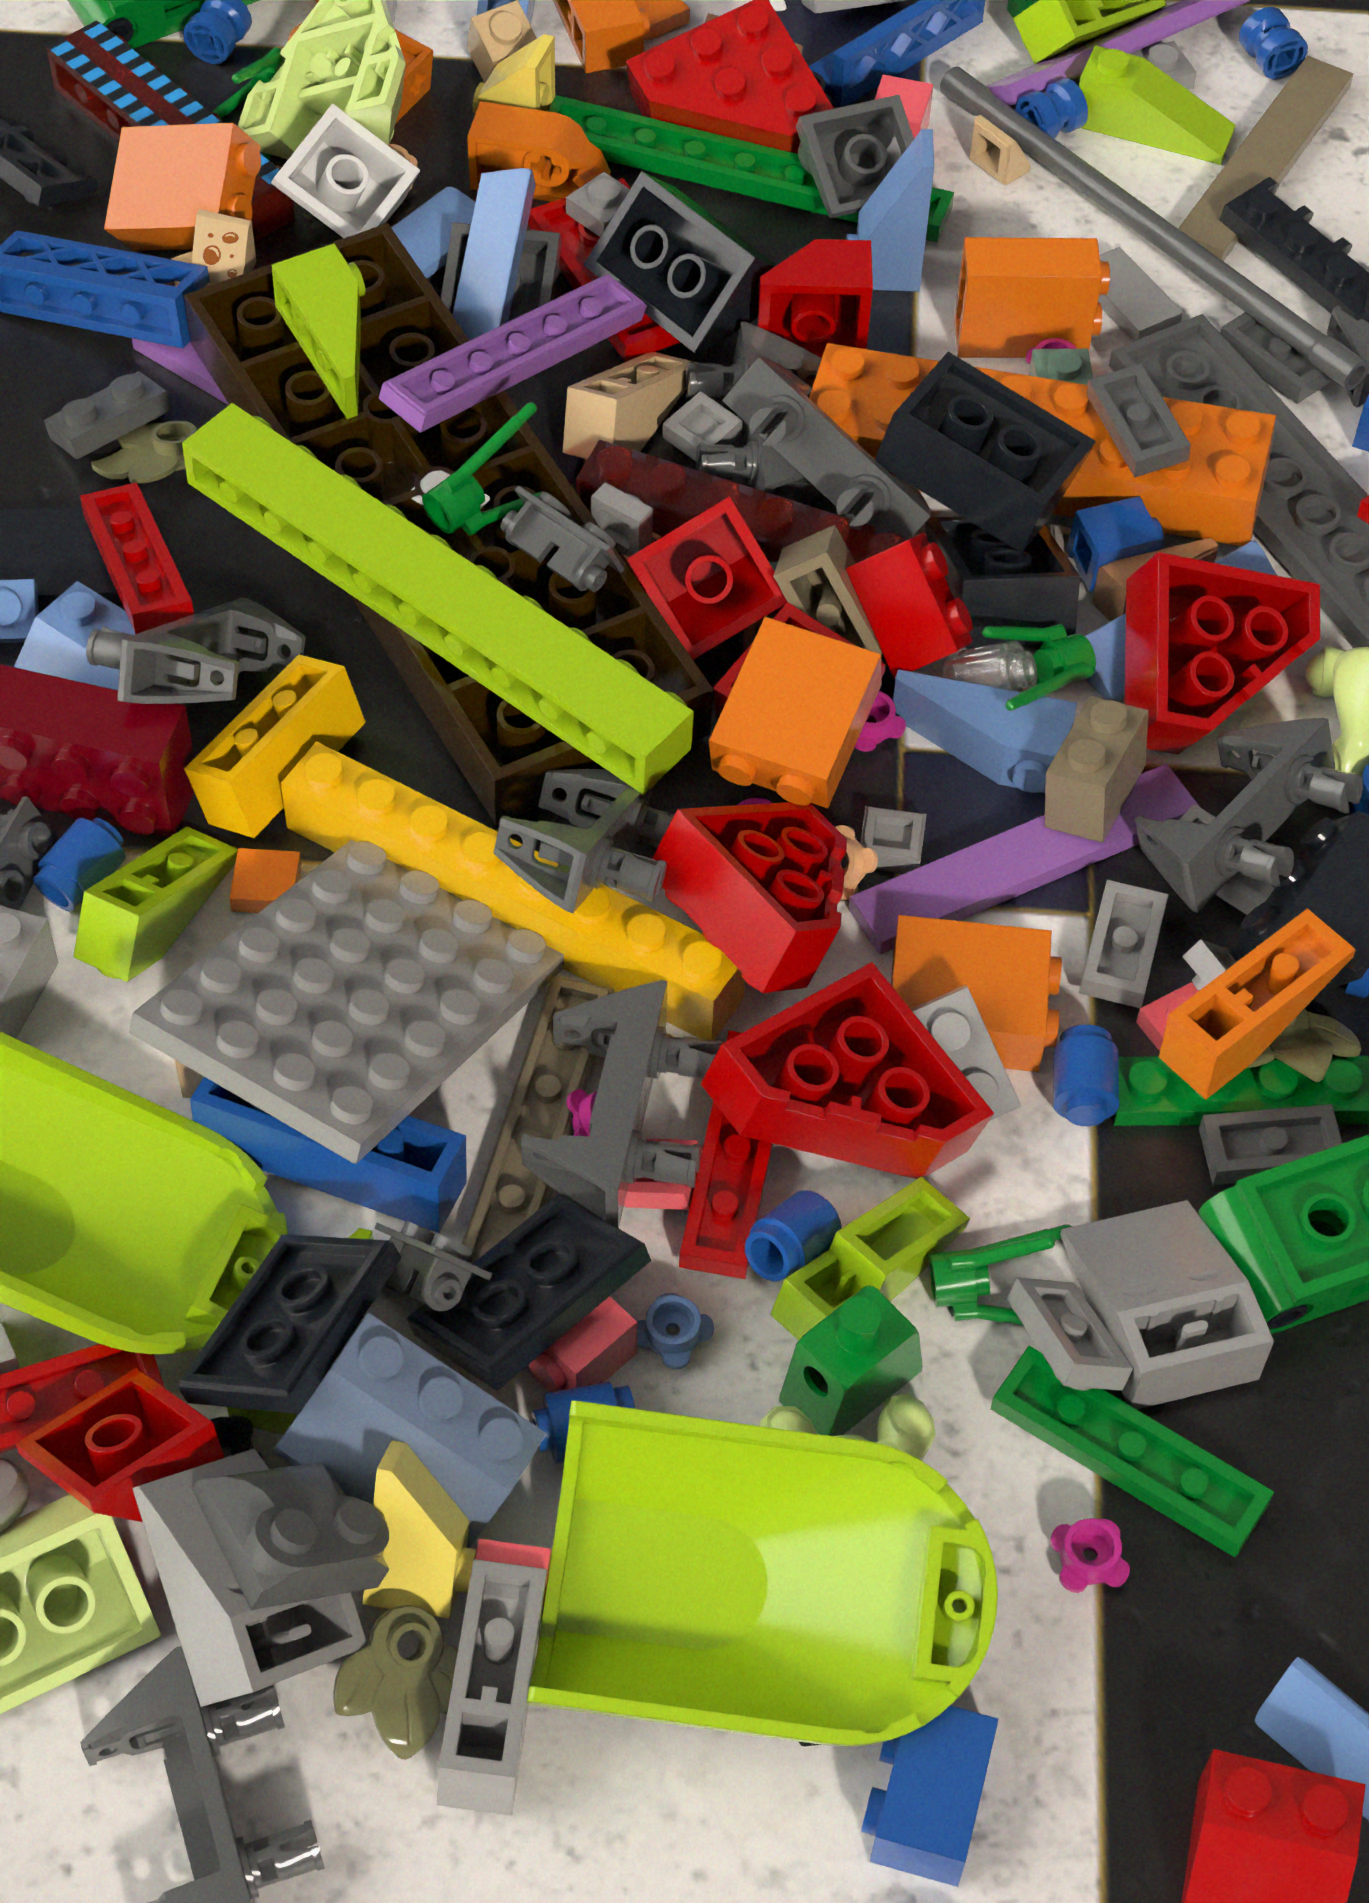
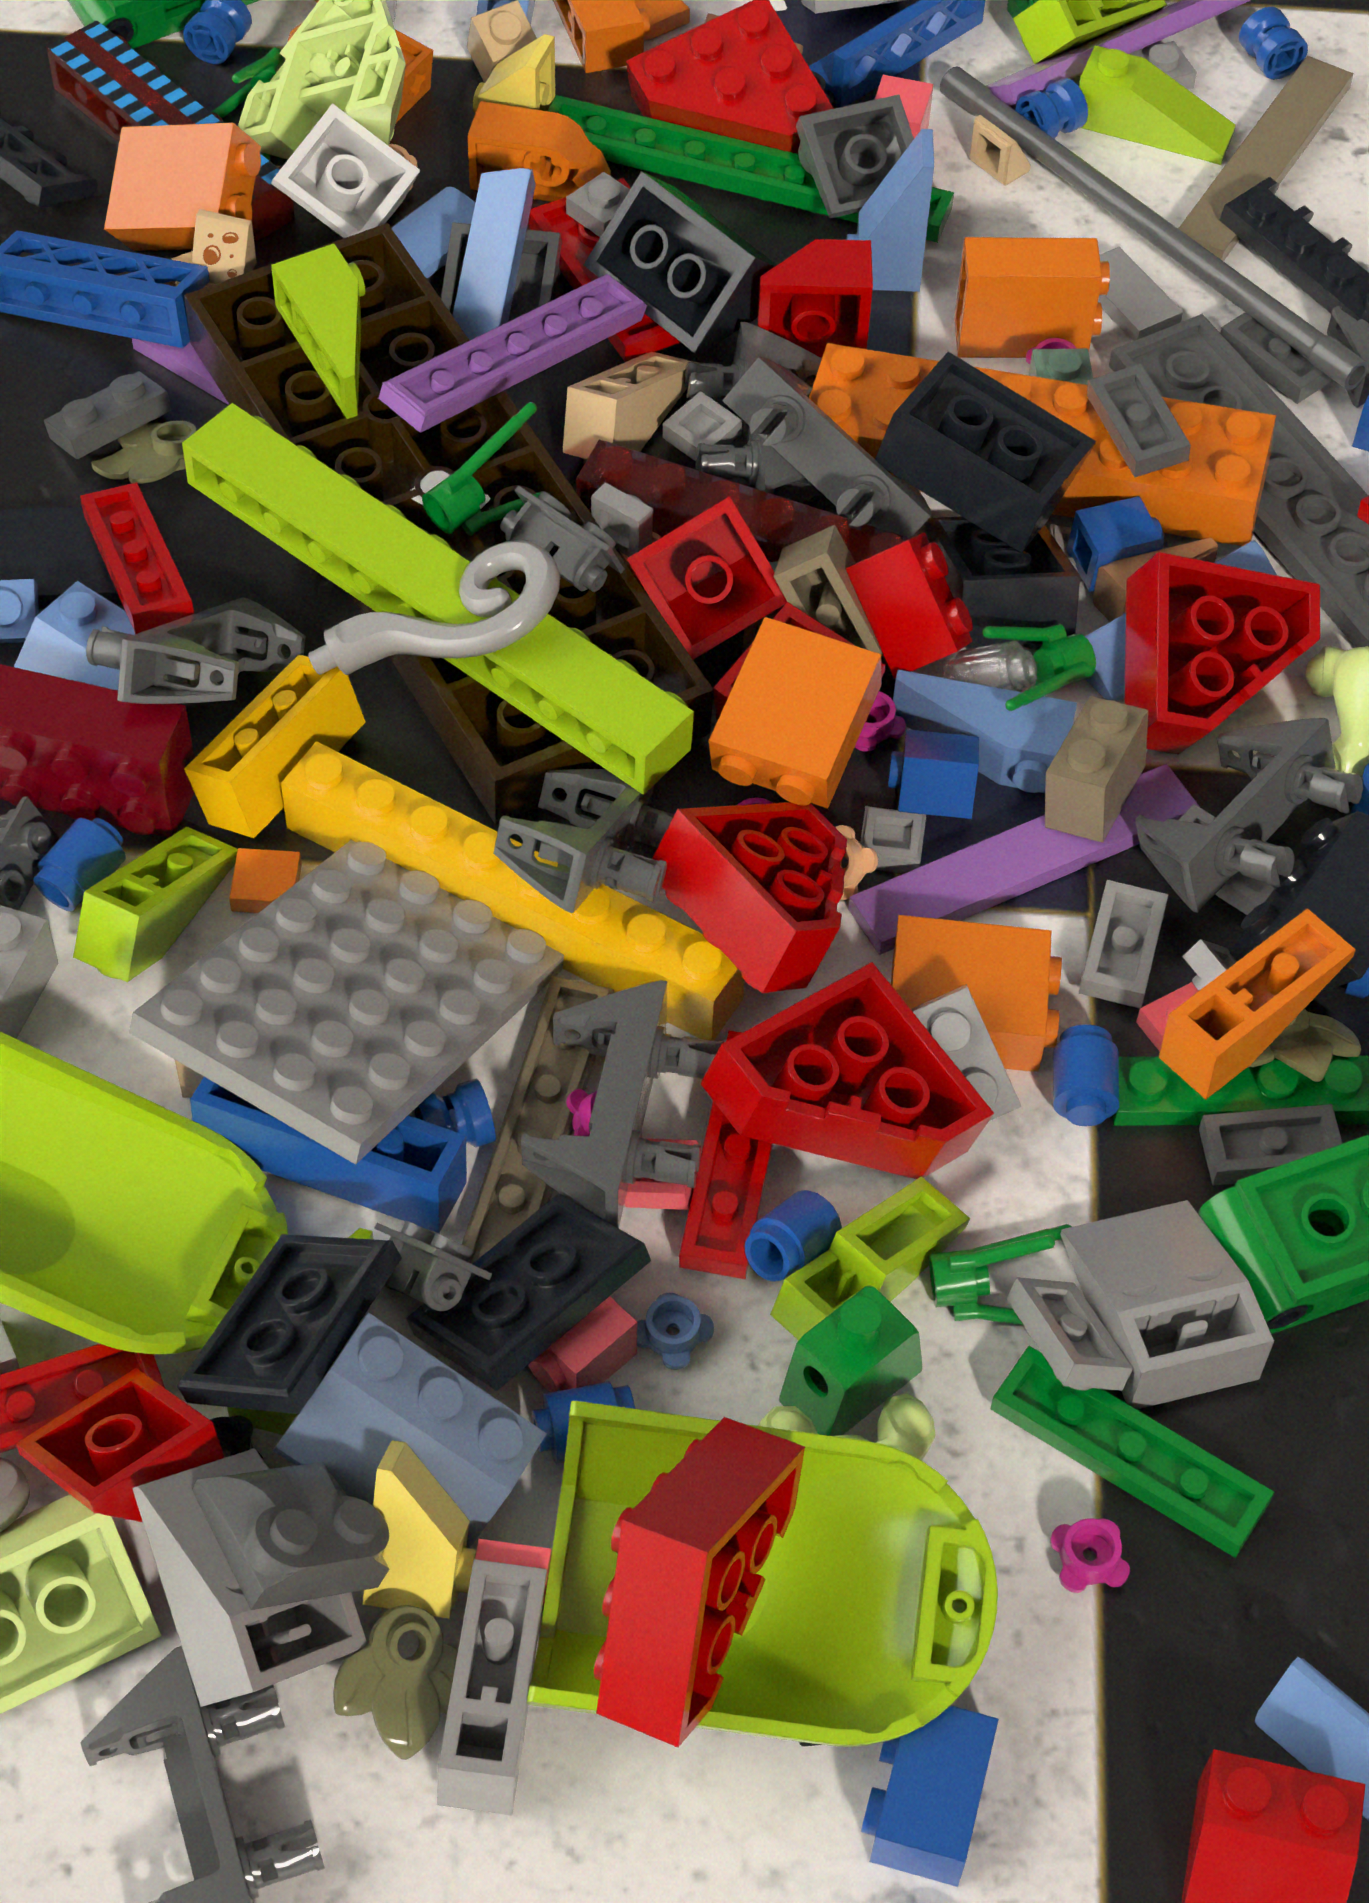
none -> light grey plant [308,540,560,675]
none -> blue wheel [414,1079,496,1147]
none -> red brick [594,1417,805,1748]
none -> blue brick [888,729,979,819]

